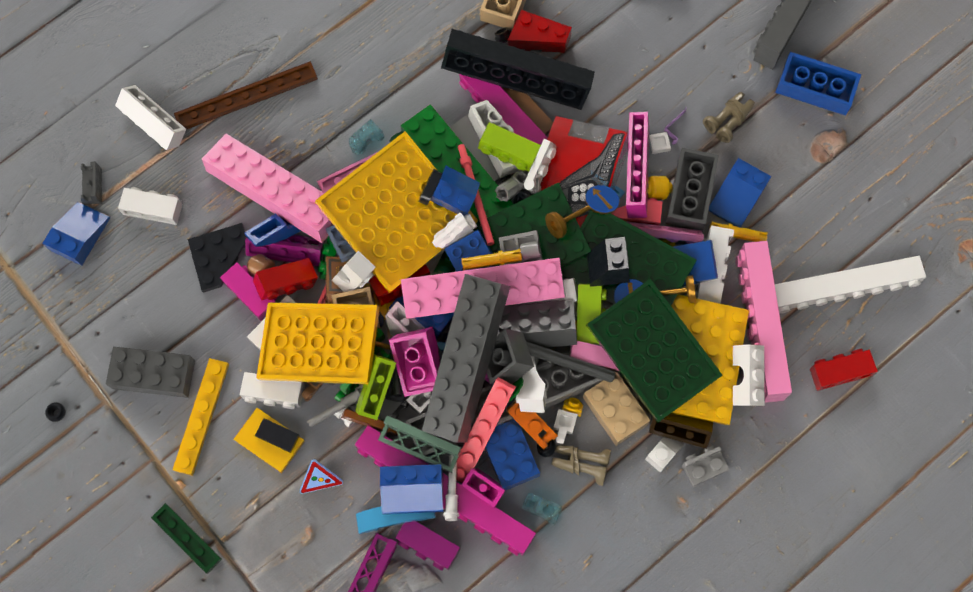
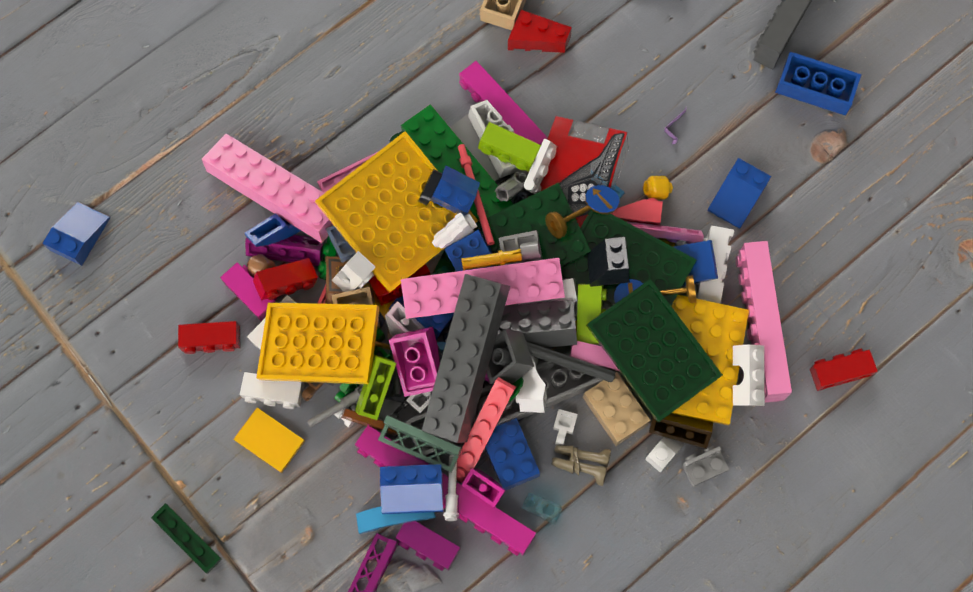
black plate [45,402,66,422] -> none
dark grey hinge [81,161,102,205] -> none
dark grey brick [106,346,195,398] -> none
white brick [115,85,186,150] -> none
white brick [118,187,183,225] -> none
yellow plate [172,358,229,476] -> none
reddish brown plate [174,61,318,130] -> none
black plate [188,223,247,293] -> none
black tile [255,418,300,453] -> none
piece [300,459,343,494] -> none
clear light blue leg [349,119,385,155] -> none
black brick [441,29,595,110] -> none
black plate [495,27,511,43] -> none
medium nougat tile [500,86,553,135] -> none
orange plate [506,400,558,449] -> none
black plate [537,440,556,457] -> none
yellow plate [562,398,583,417] -> none
dark pink brick [626,112,649,218] -> none
white tile [649,132,671,154] -> none
dark grey brick [666,148,719,232] -> none
dark tan piece [703,92,755,143] -> none
yellow pin [709,221,768,242] -> none
white brick [775,255,926,314] -> none
none -> red brick [178,321,240,354]

